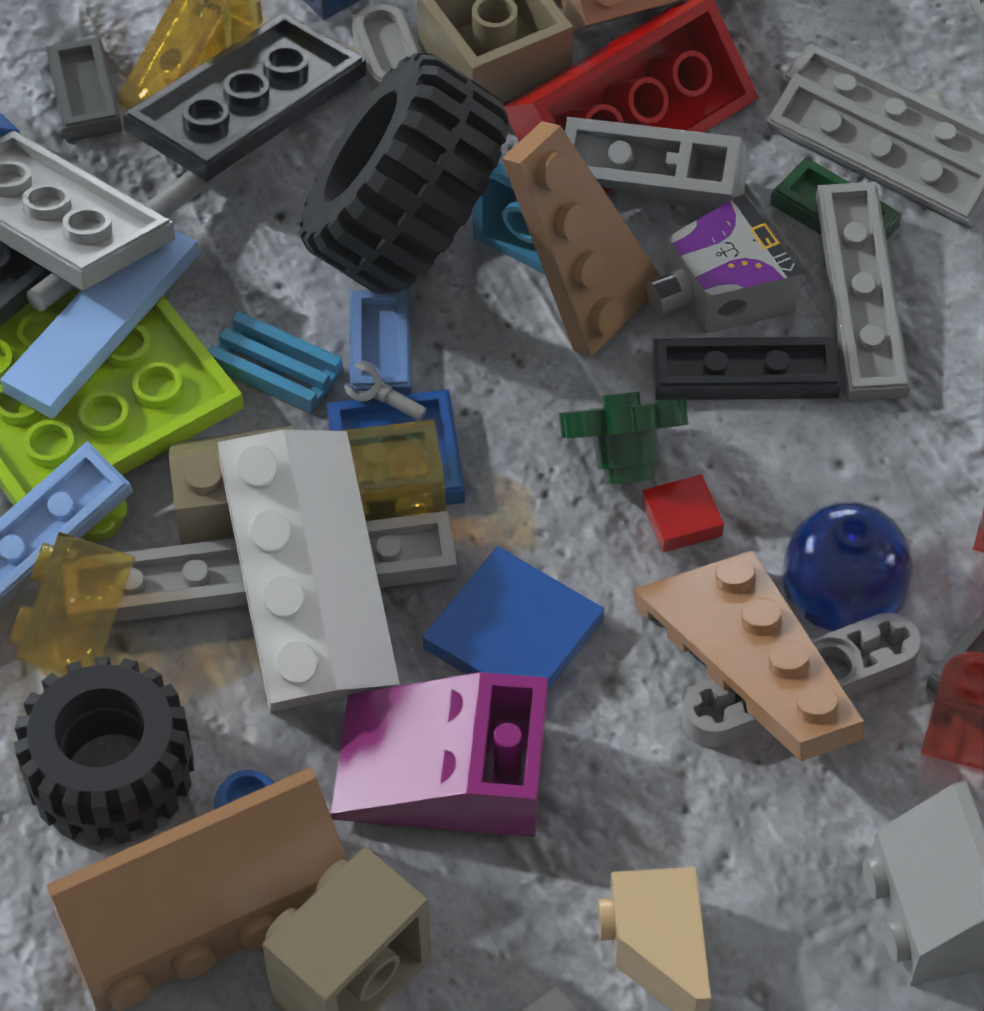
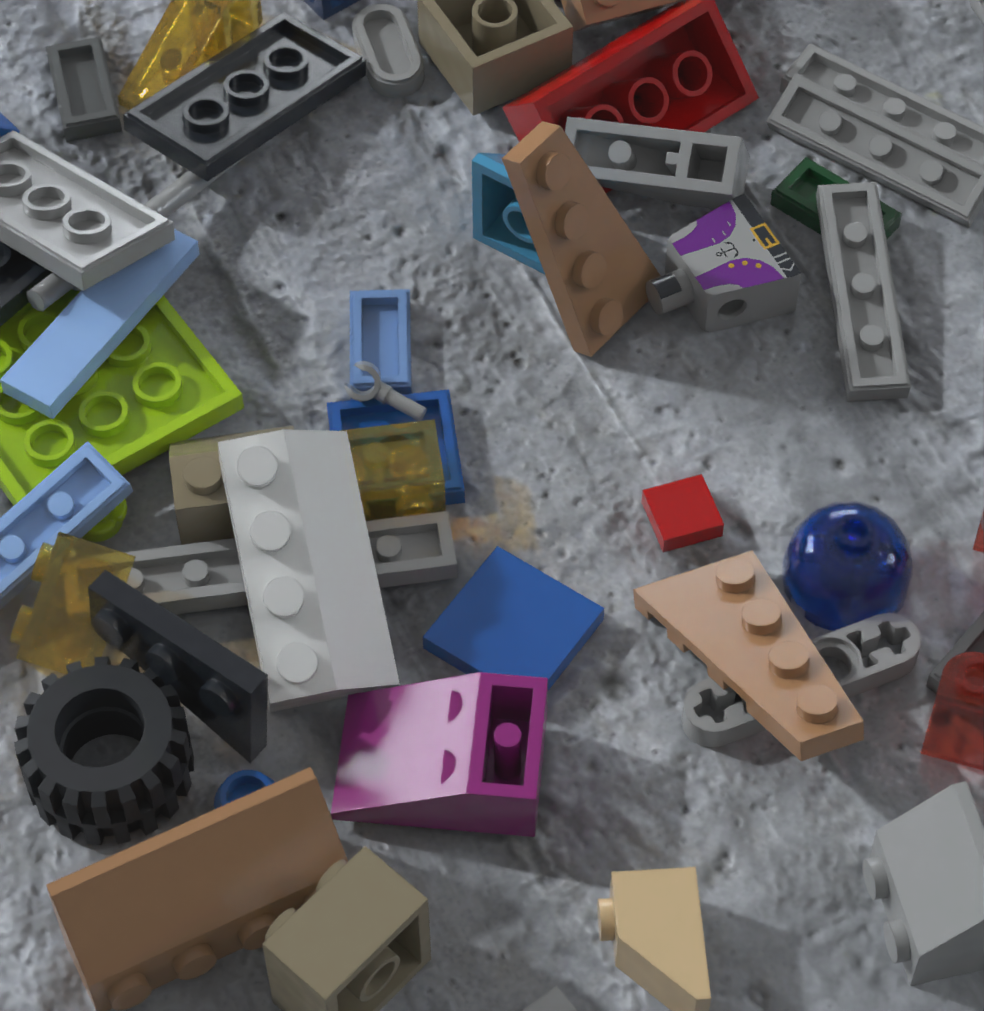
dark azure tile [208,311,343,414] -> none
black tyre [299,53,509,294] -> none
dark green plant [559,391,689,484] -> none
black tile [652,337,841,400] -> none
none -> black wing [88,569,268,764]

